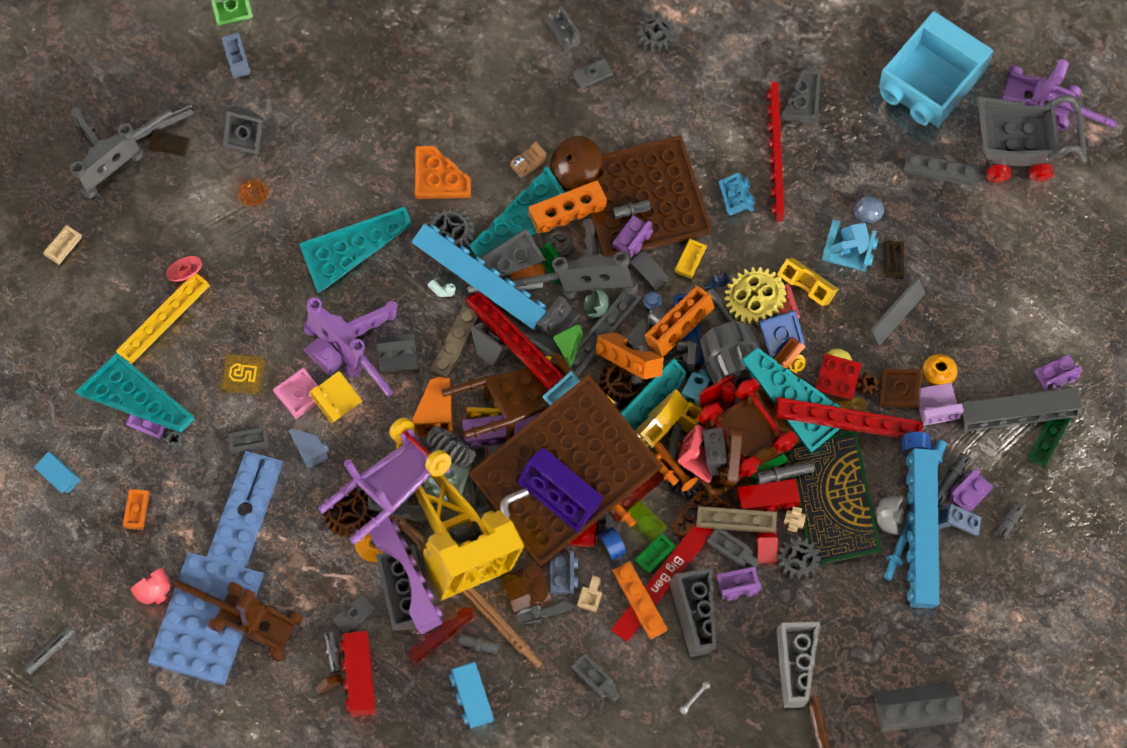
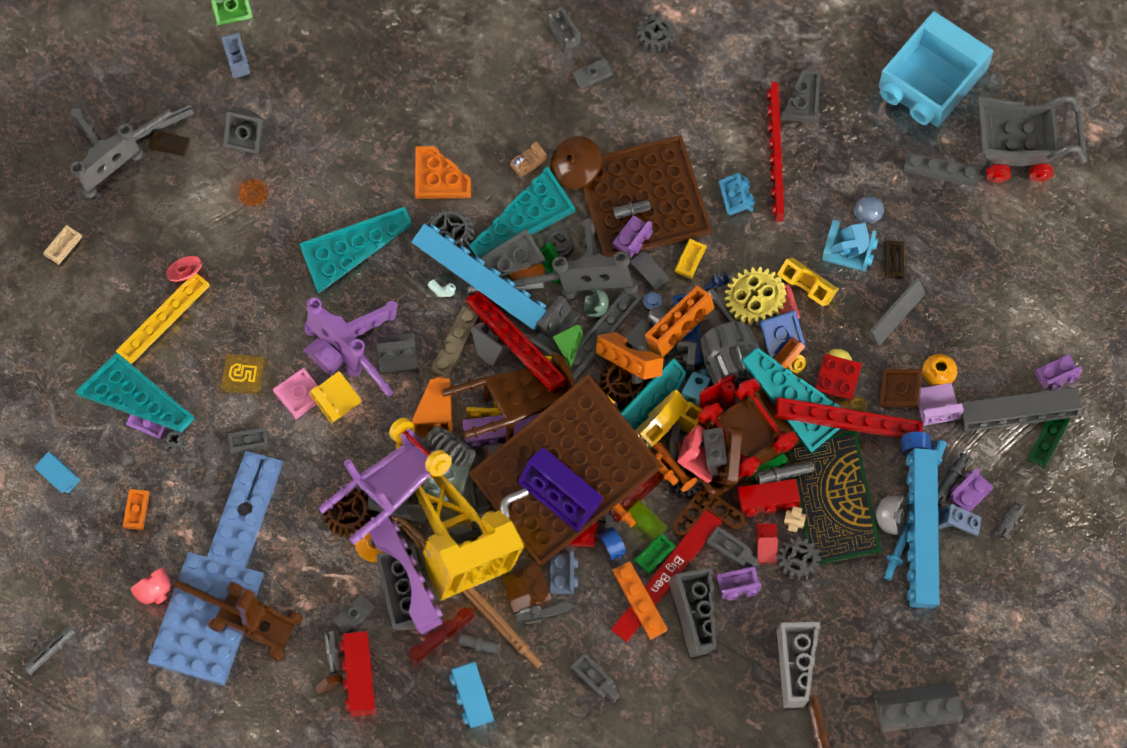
sand blue slope [288,429,329,469] -> none
orange brick [529,180,606,233] -> none
medium azure tile [542,371,580,405] -> none
tan plate [577,576,602,613] -> none
light grey hinge [679,681,710,714] -> none
dark tan plate [696,506,777,533] -> none
reddish brown gear [856,372,880,397] -> none
medium lavender piece [998,59,1117,131] -> none

